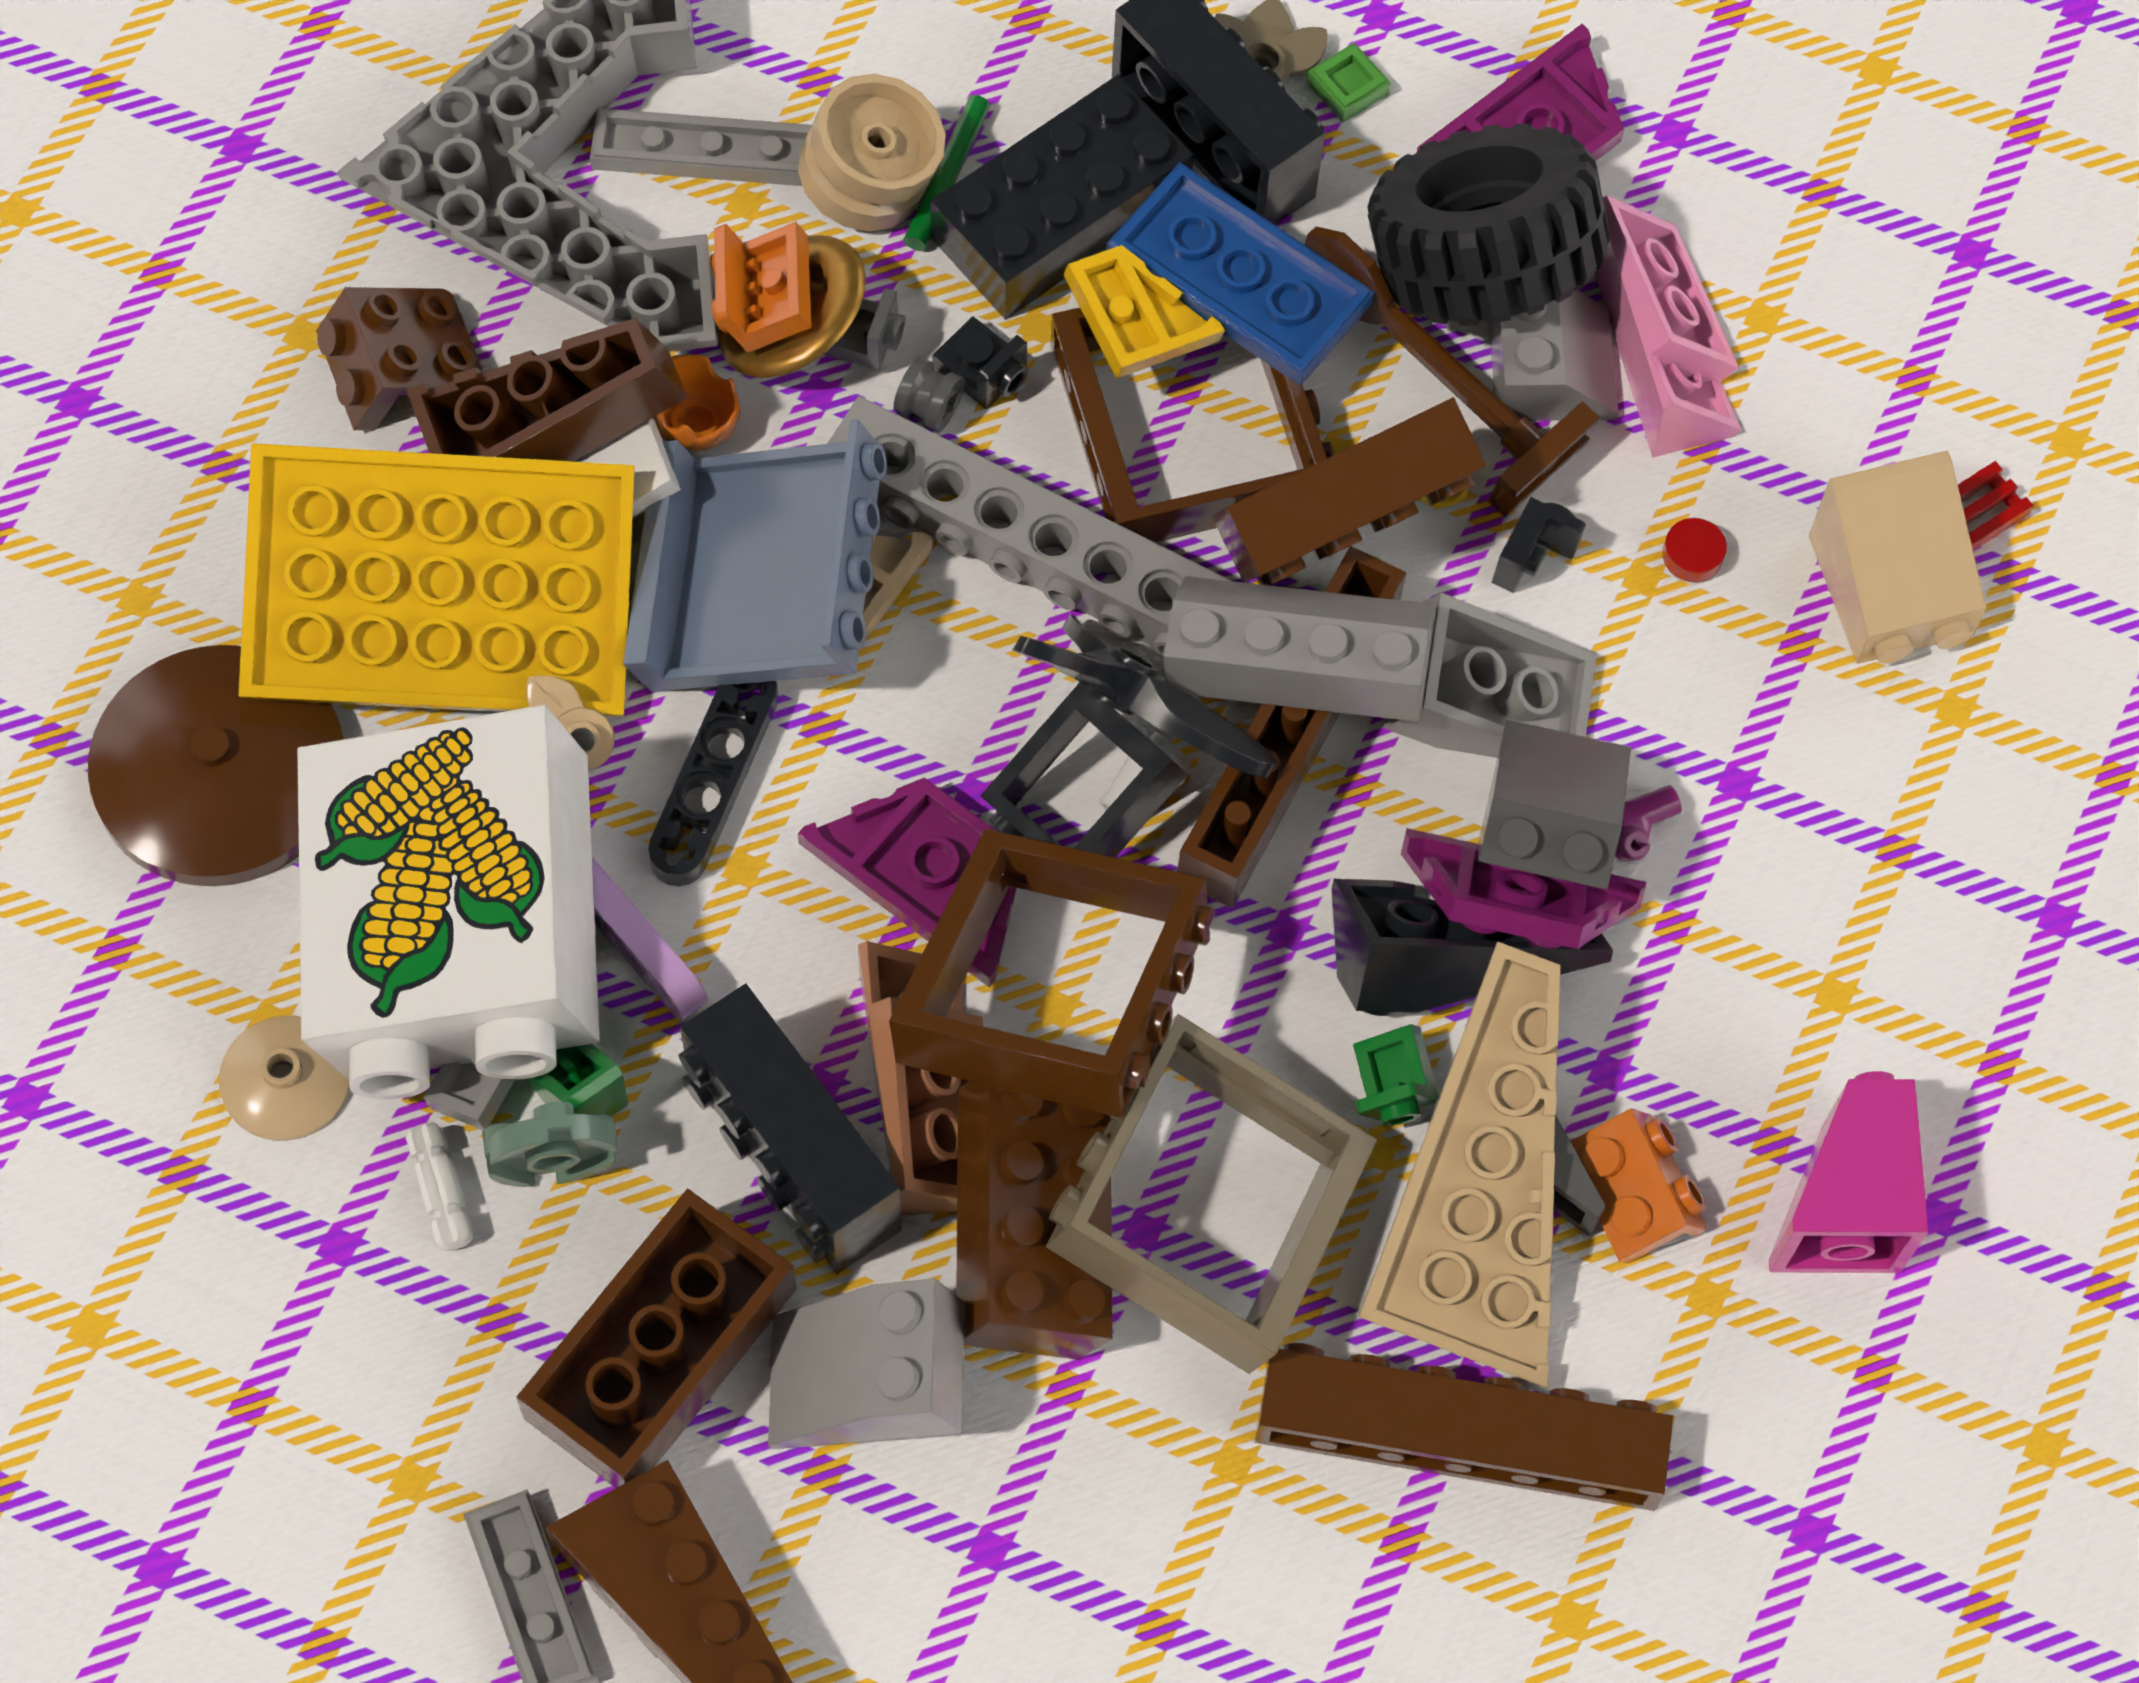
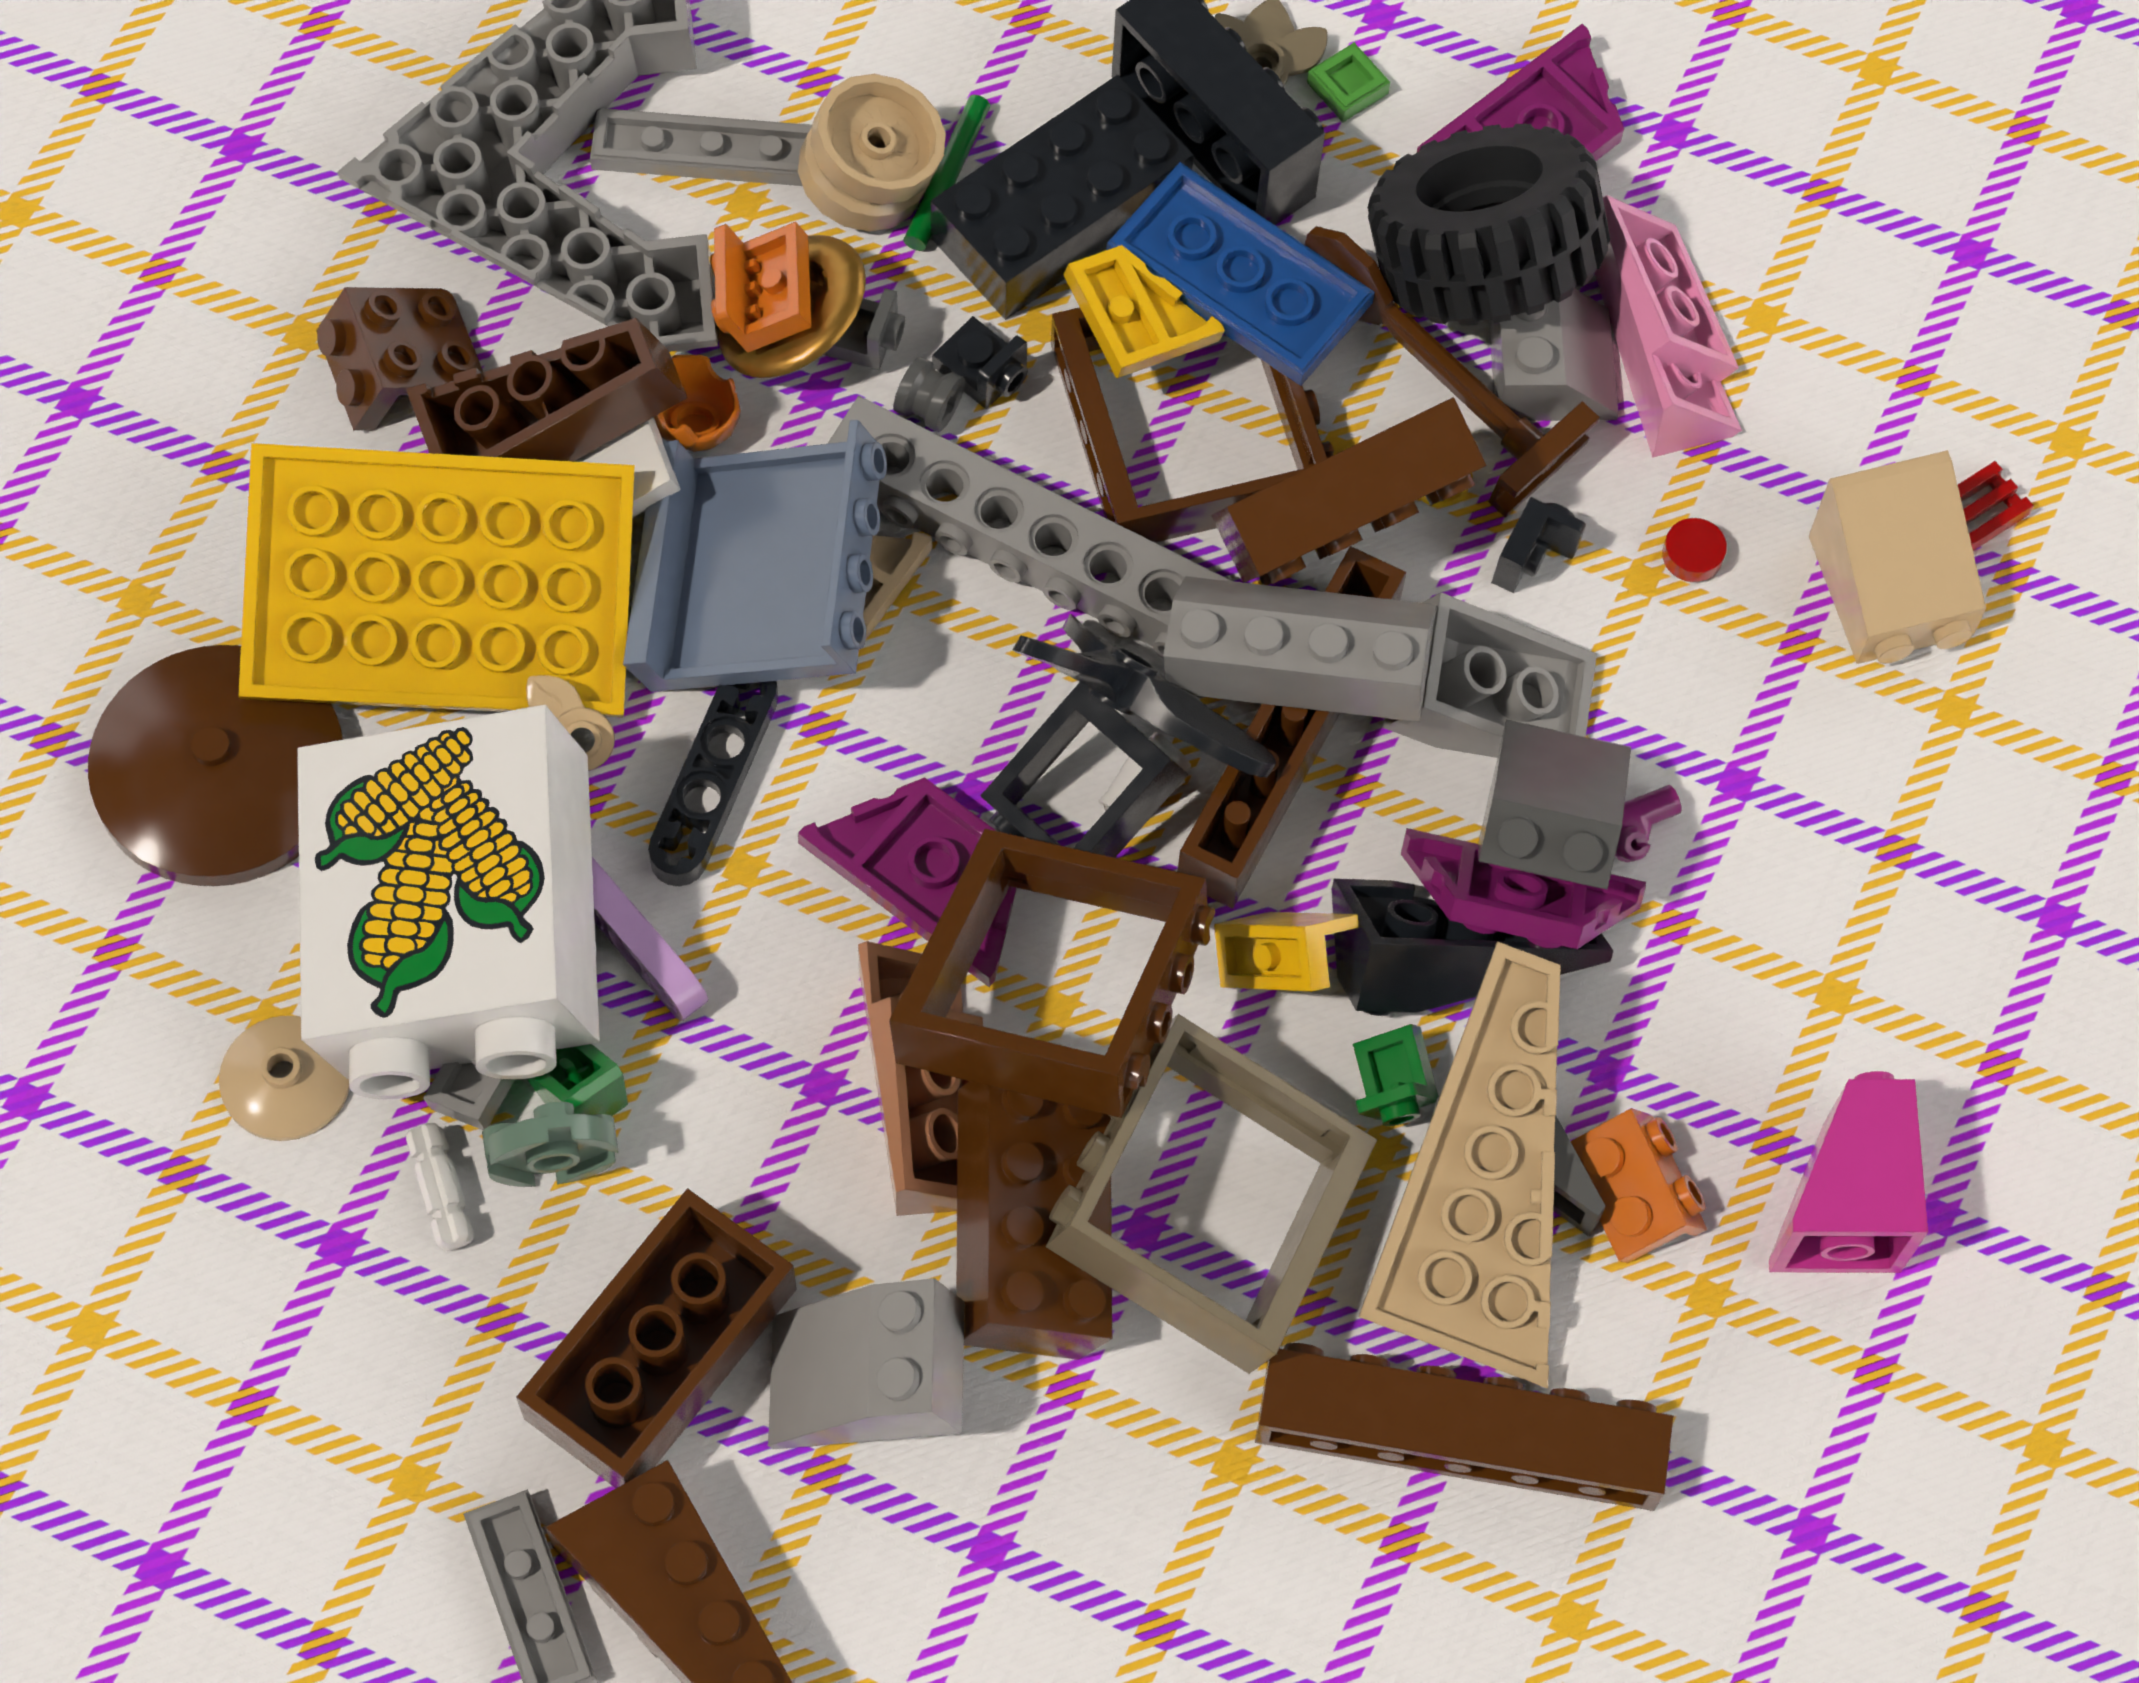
black brick [678,983,902,1274] -> none
none -> yellow panel [1214,912,1359,992]

